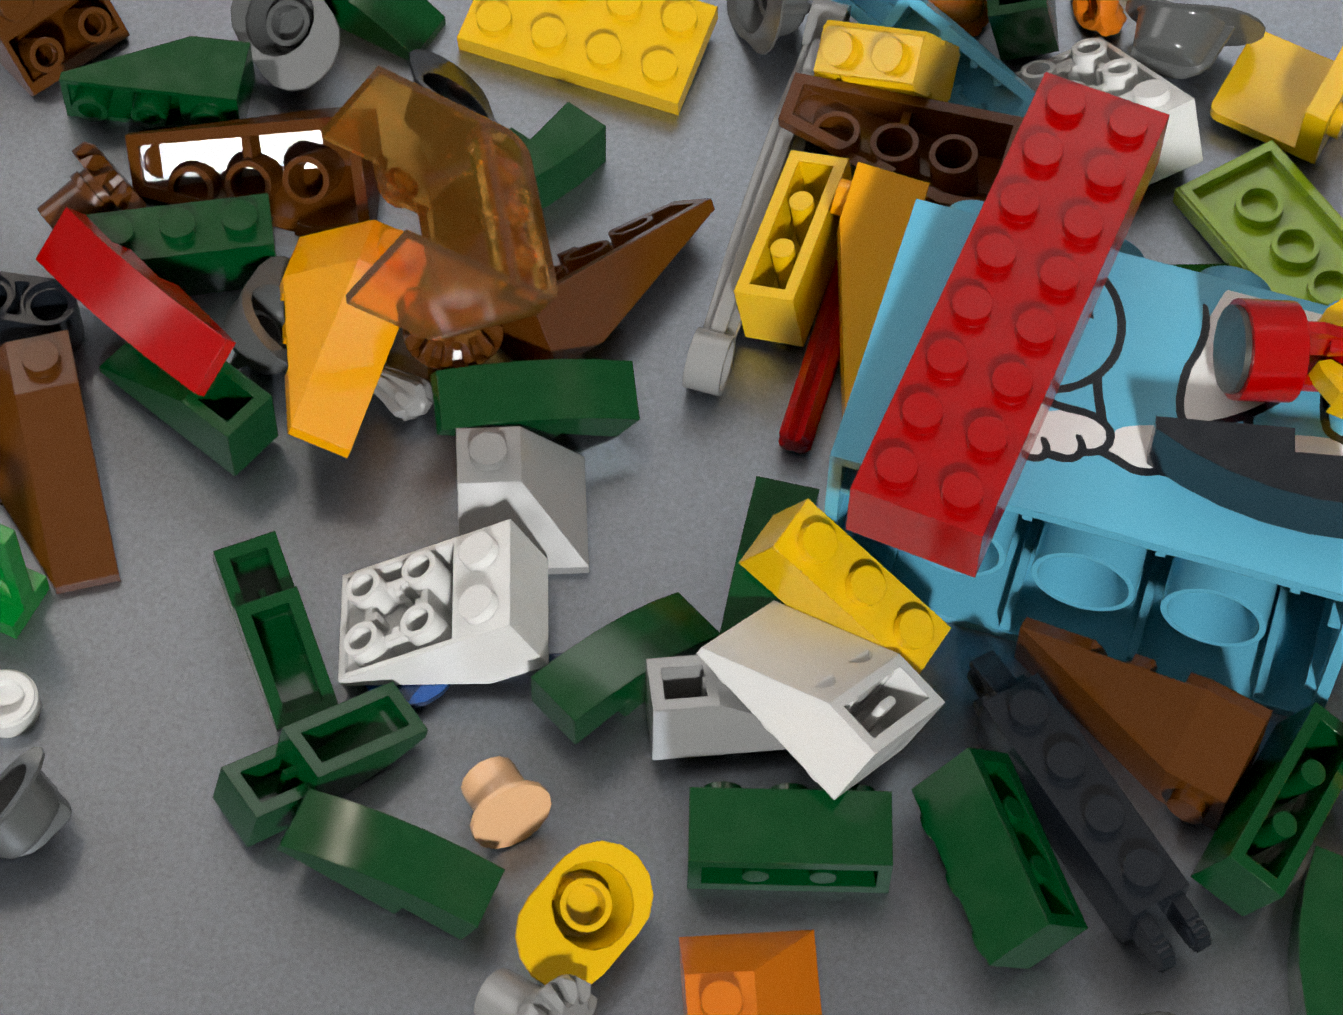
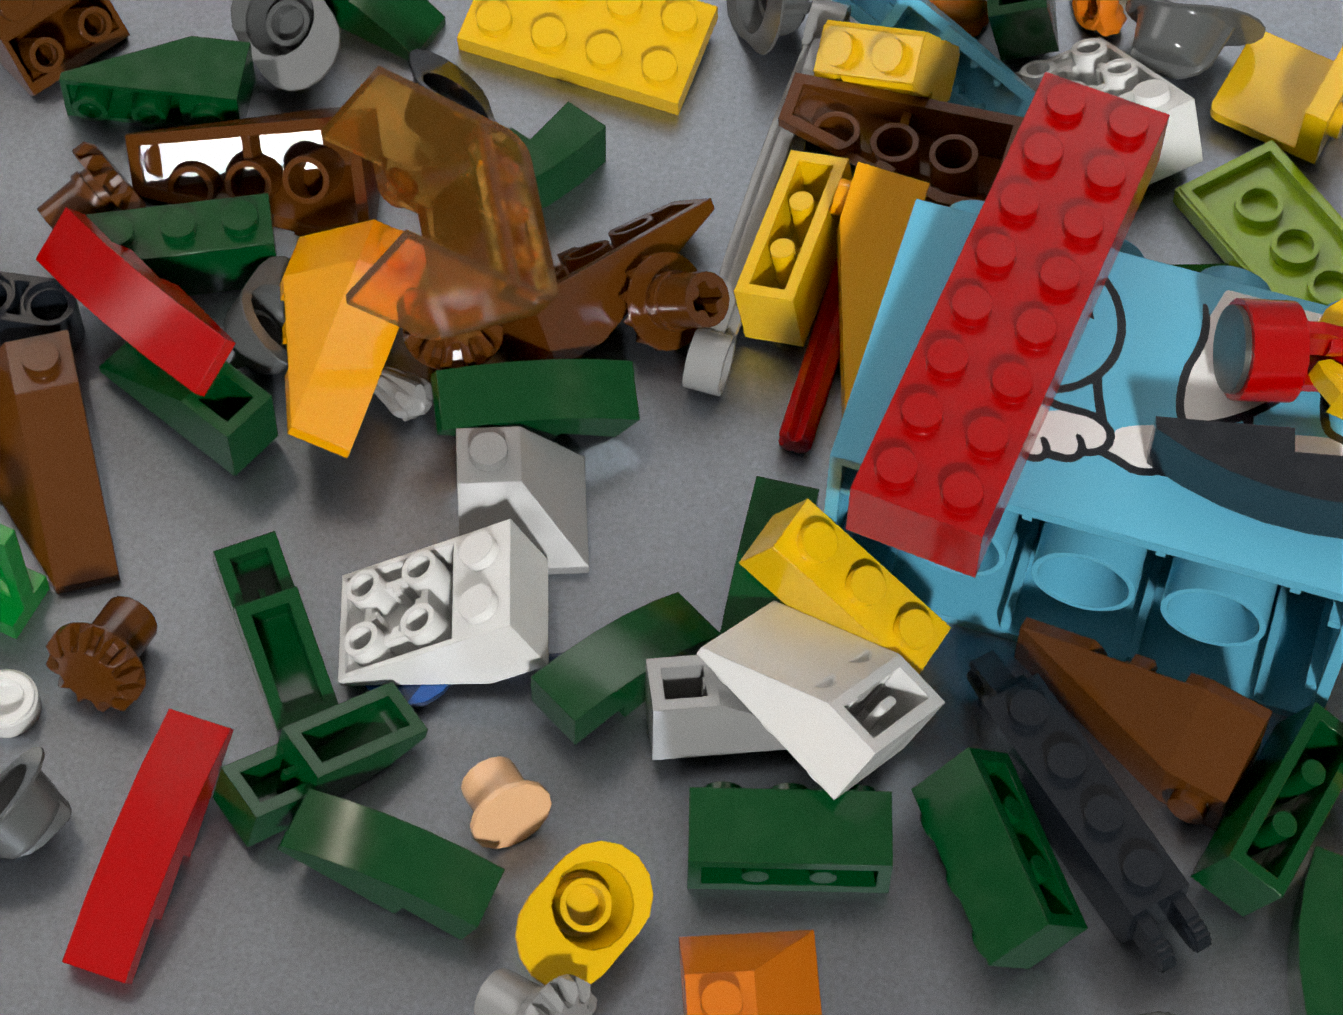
none -> reddish brown gear [46,596,158,712]
none -> red slope [62,708,234,984]
none -> reddish brown gear [619,252,730,351]

